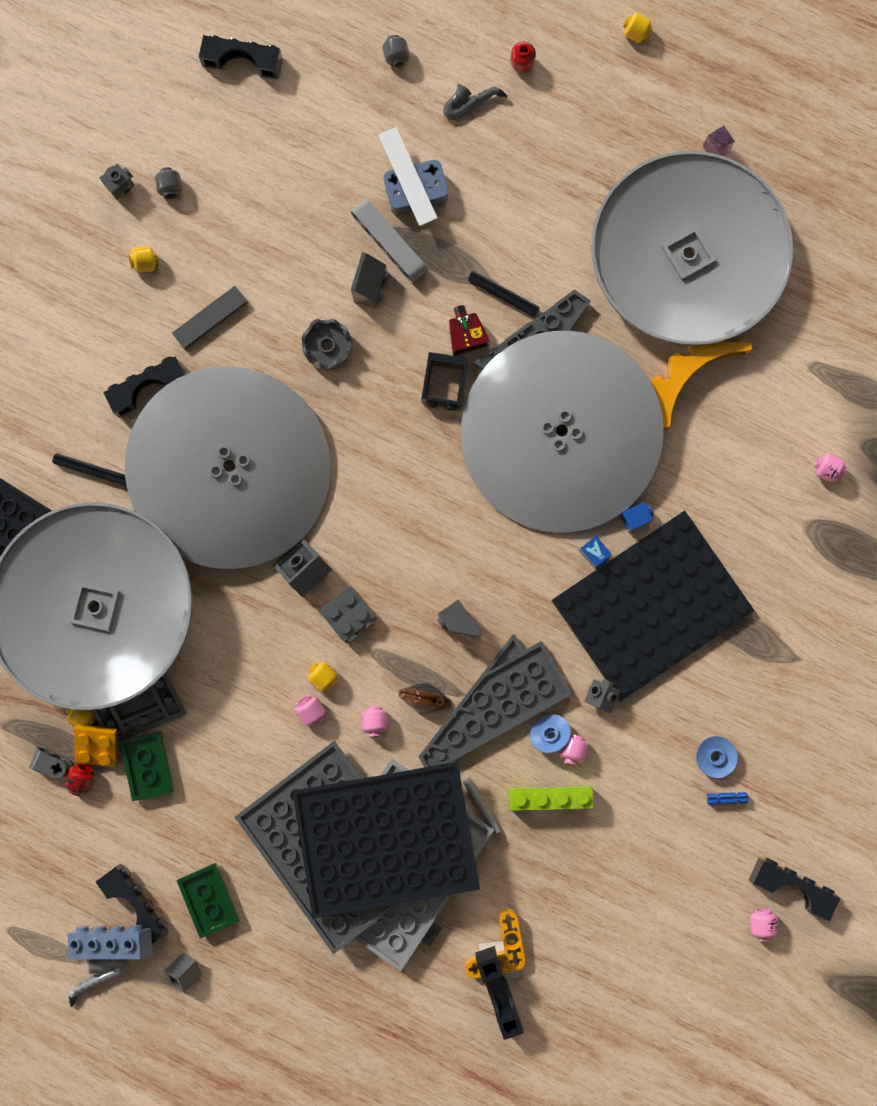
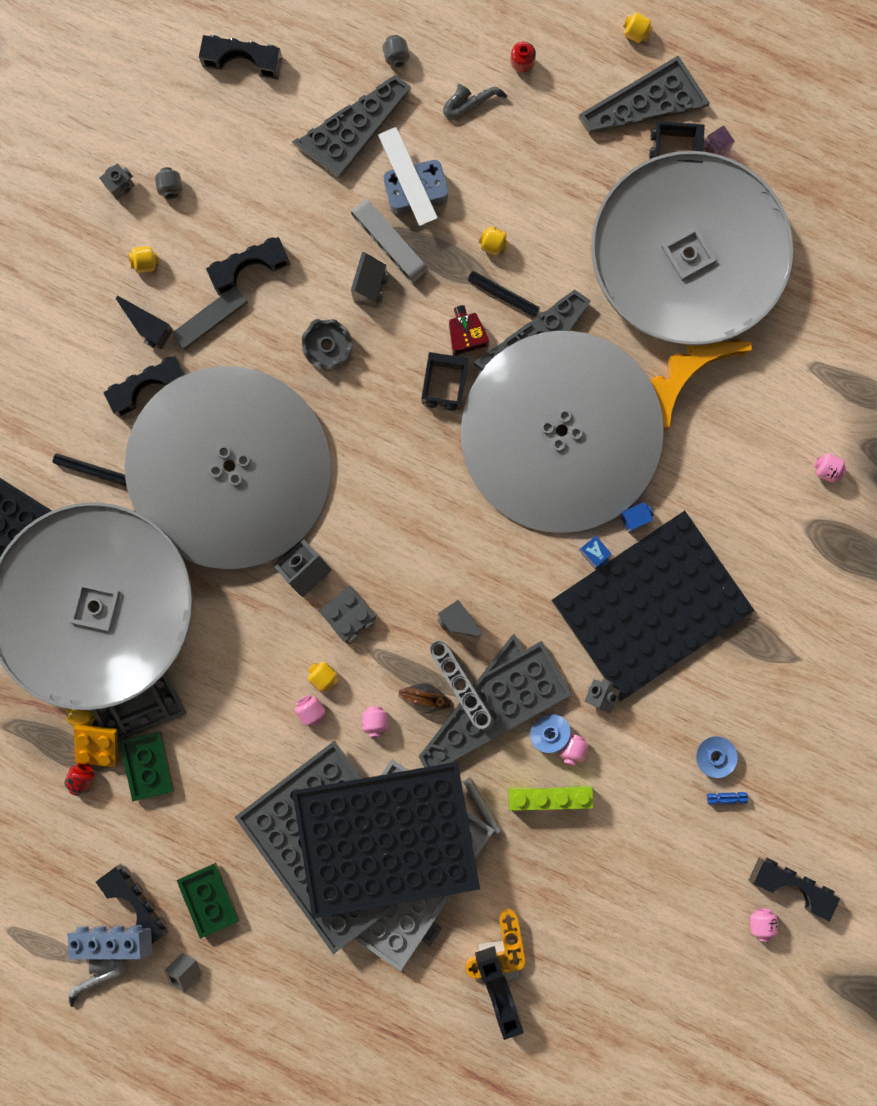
dark grey piece [29,747,73,778] -> none
none -> black slope [115,295,173,349]
none -> black arch [206,237,290,295]
none -> dark grey wing [292,75,411,179]
none -> light grey beam [430,641,494,731]
none -> yellow head [479,226,509,256]
none -> dark grey wing [578,56,710,134]
none -> black window [649,121,705,163]

